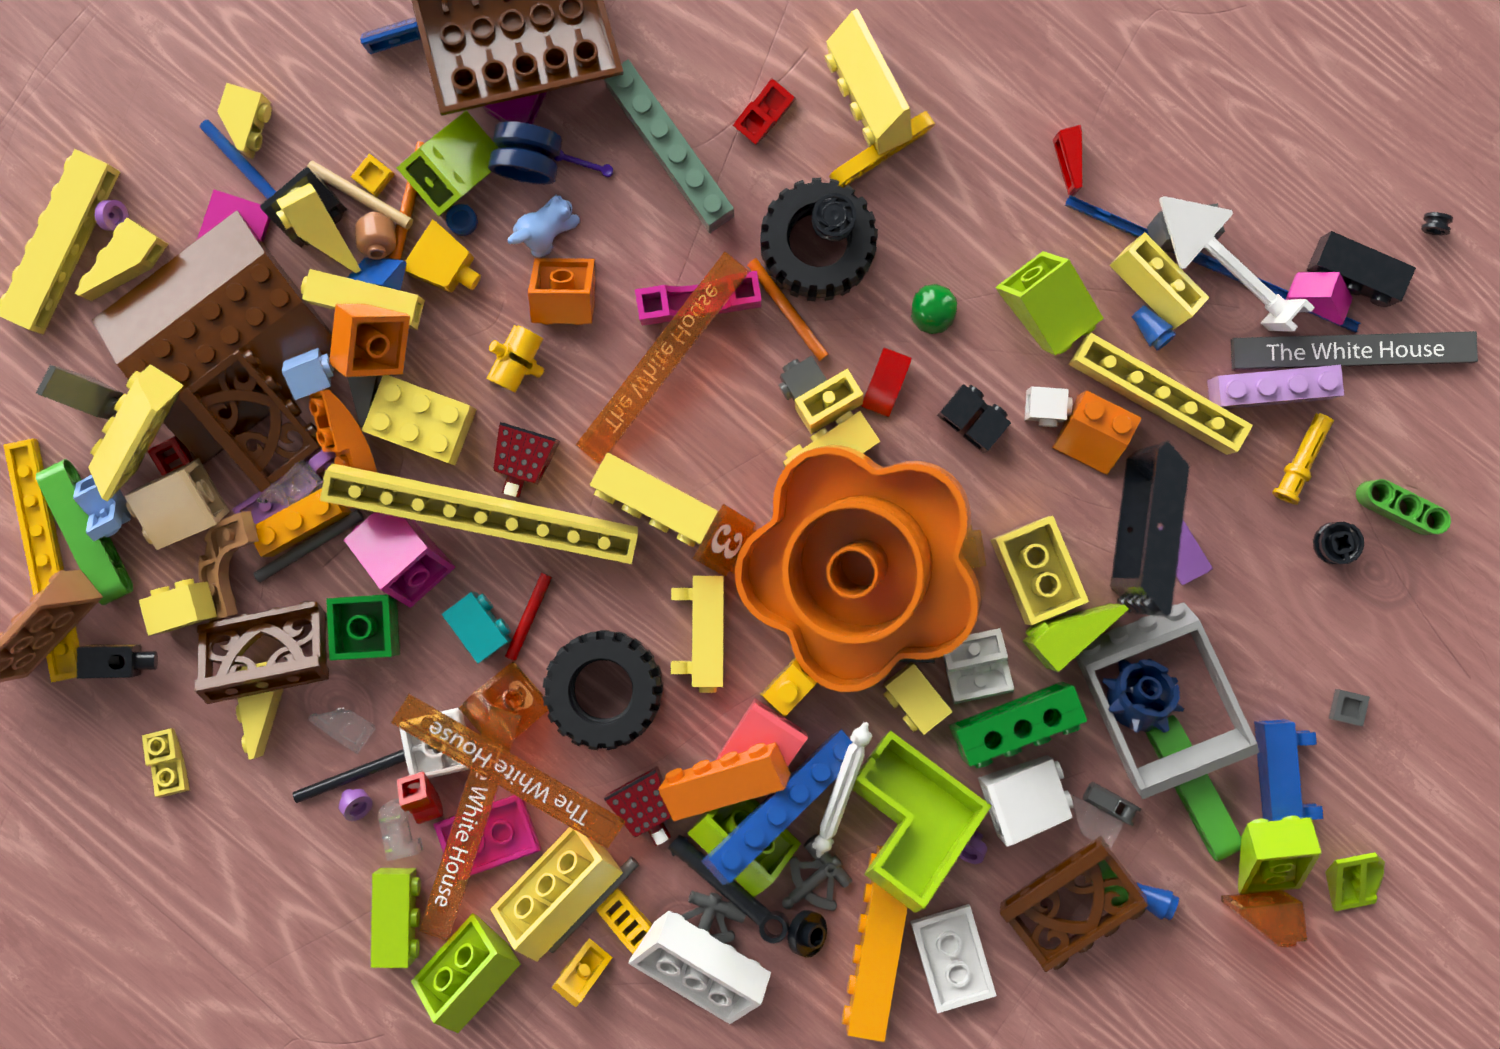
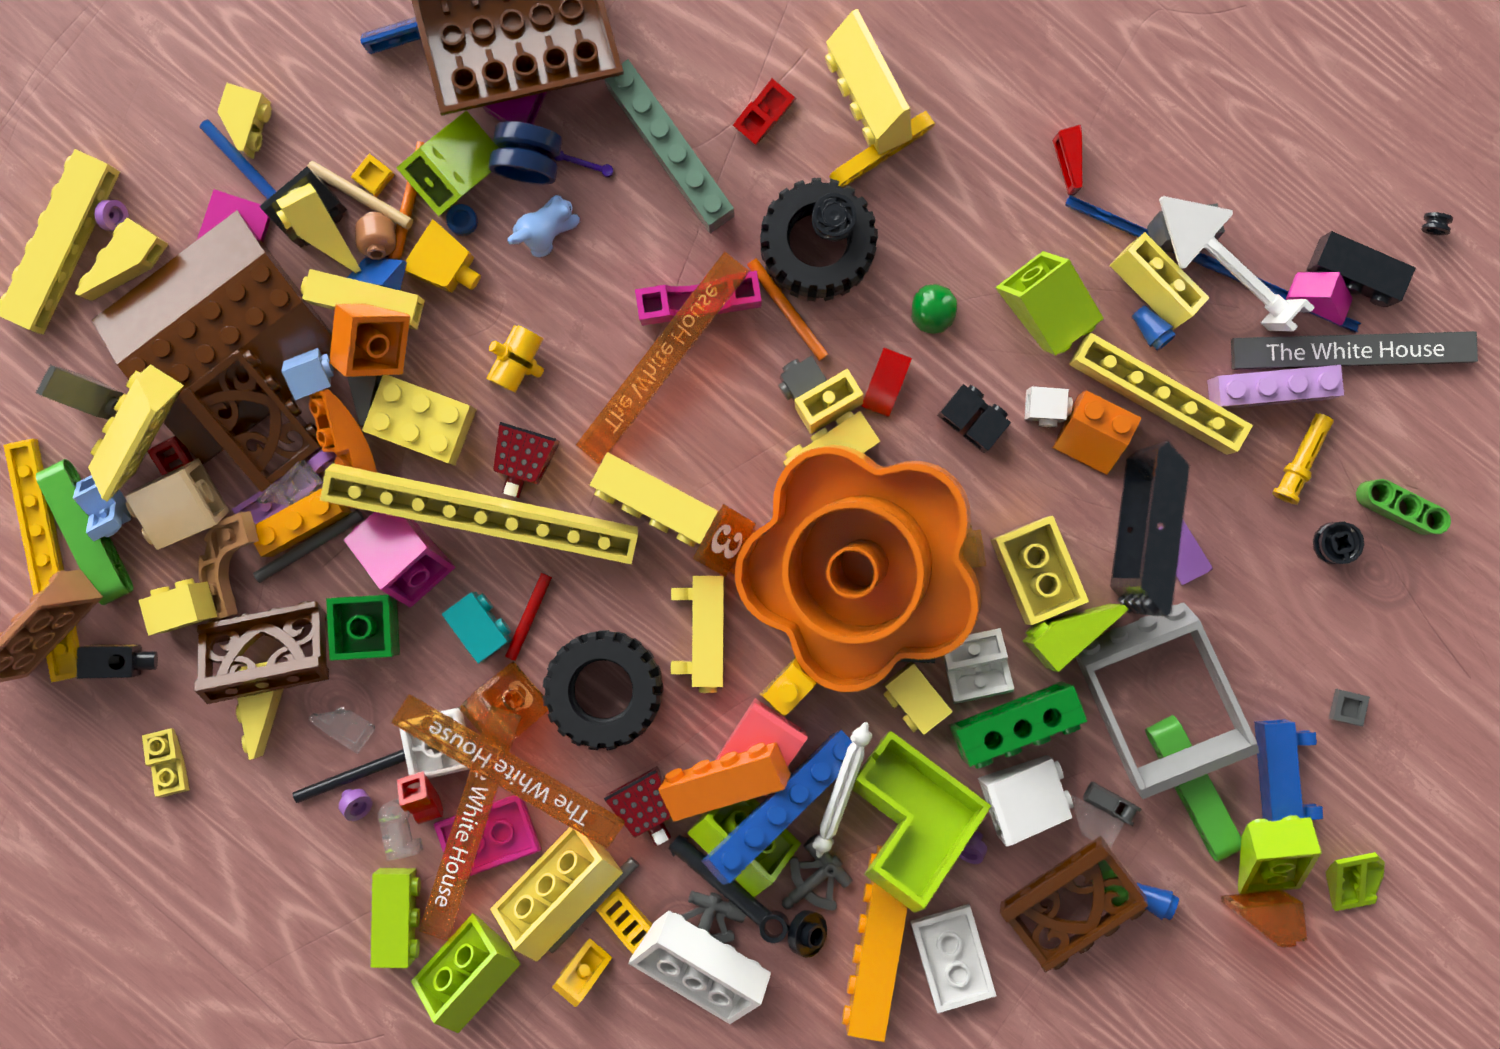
orange slope [528,258,595,325] -> none
dark blue brick [1103,658,1184,733] -> none

